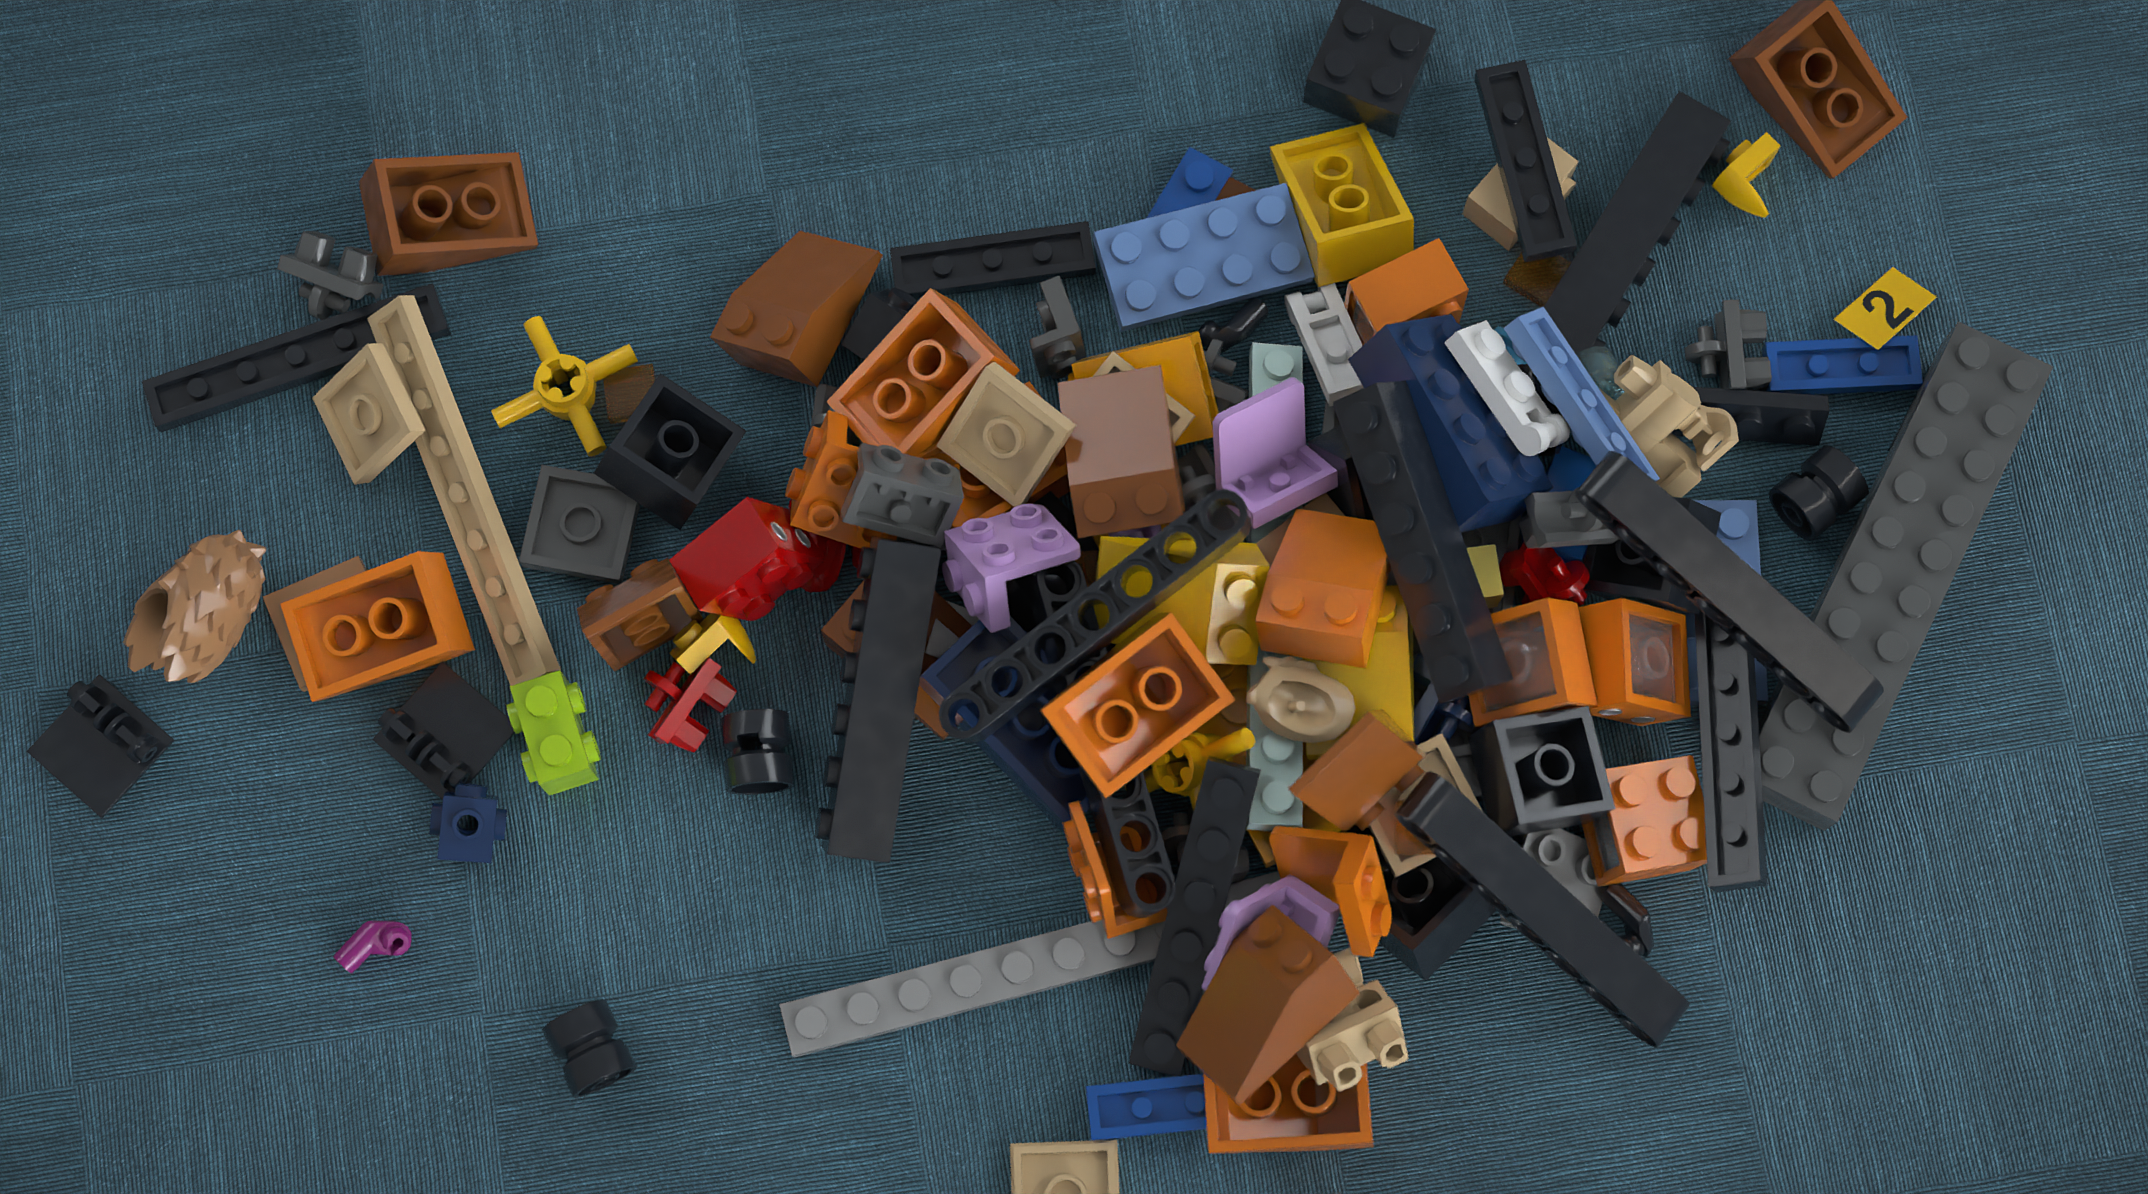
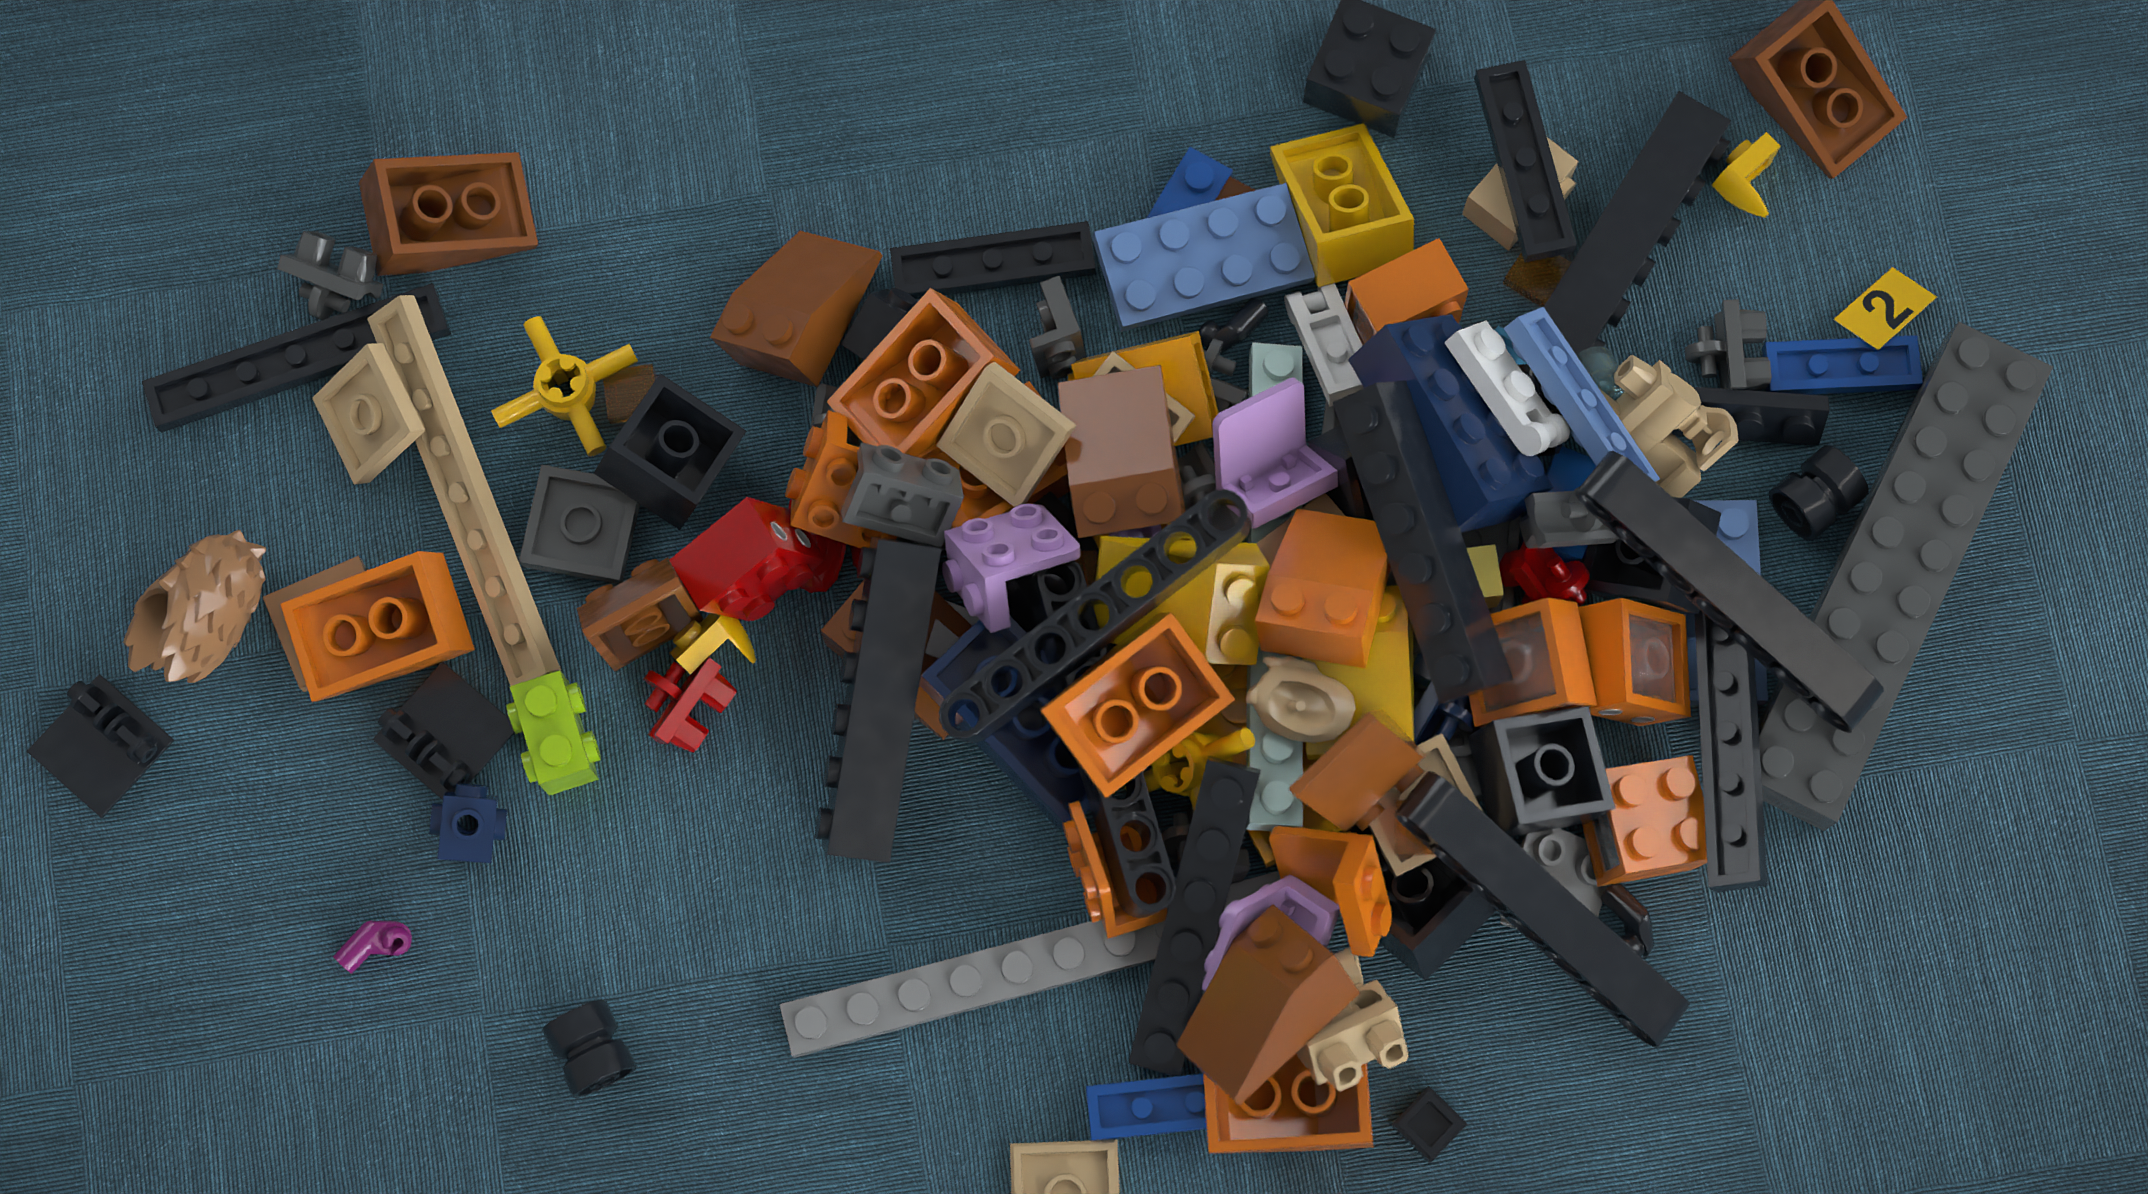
black wheel [721,709,794,795] -> none
none -> black tile [1390,1086,1468,1163]

